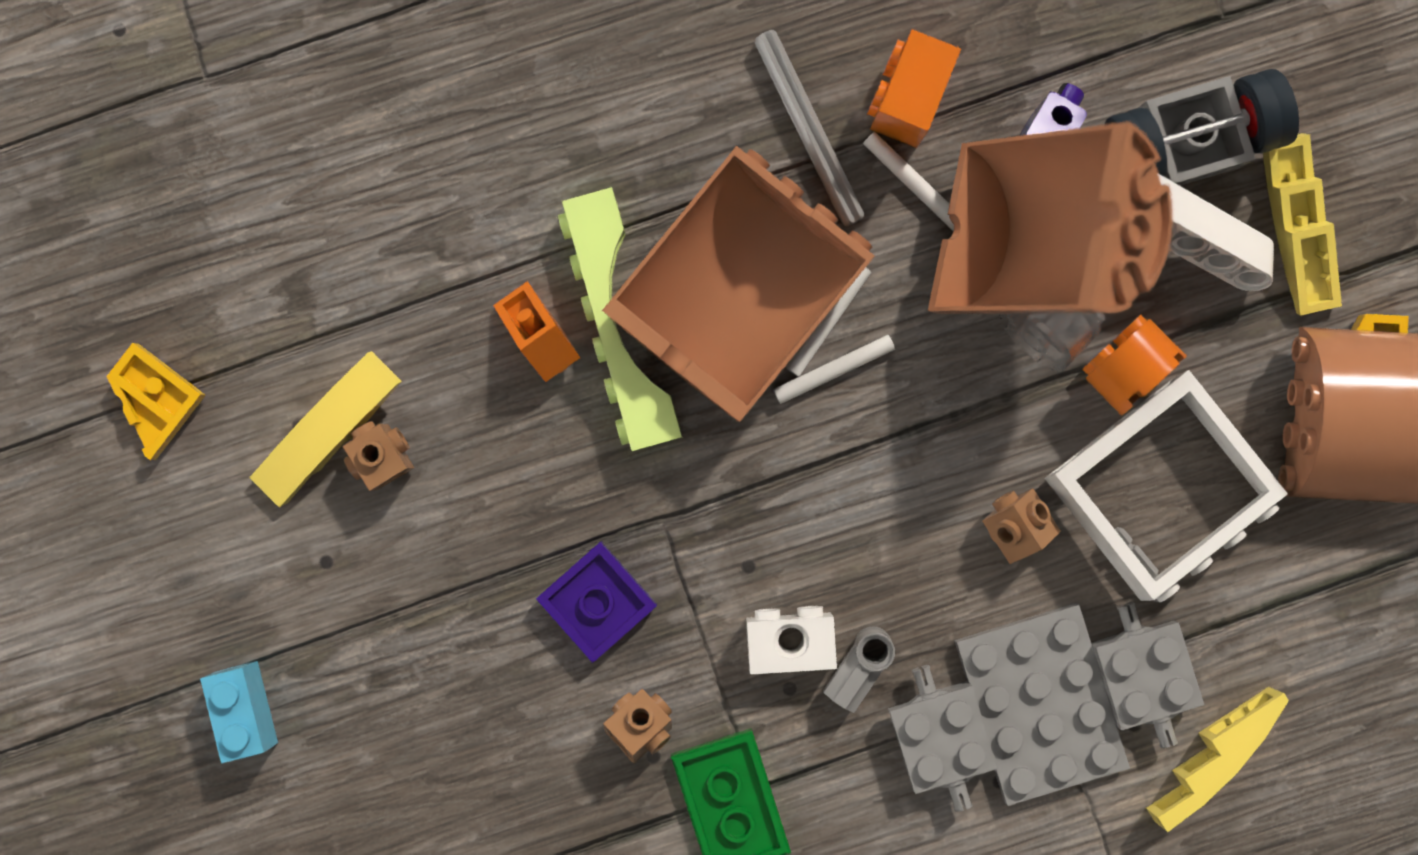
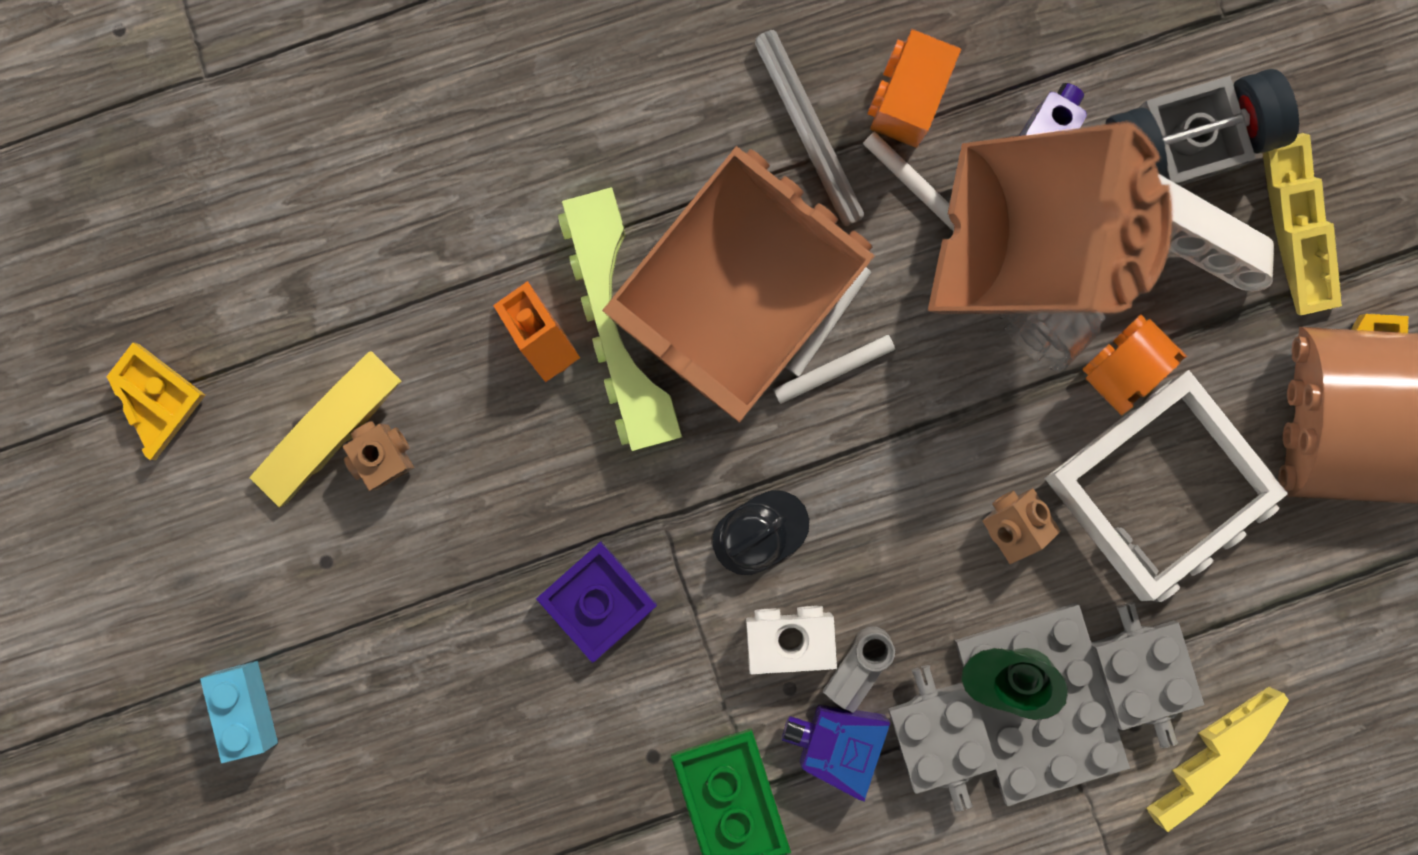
medium nougat brick [603,689,672,764] -> none
none -> black piece [713,490,810,575]
none -> torso [781,705,890,801]
none -> dark green piece [961,648,1068,720]

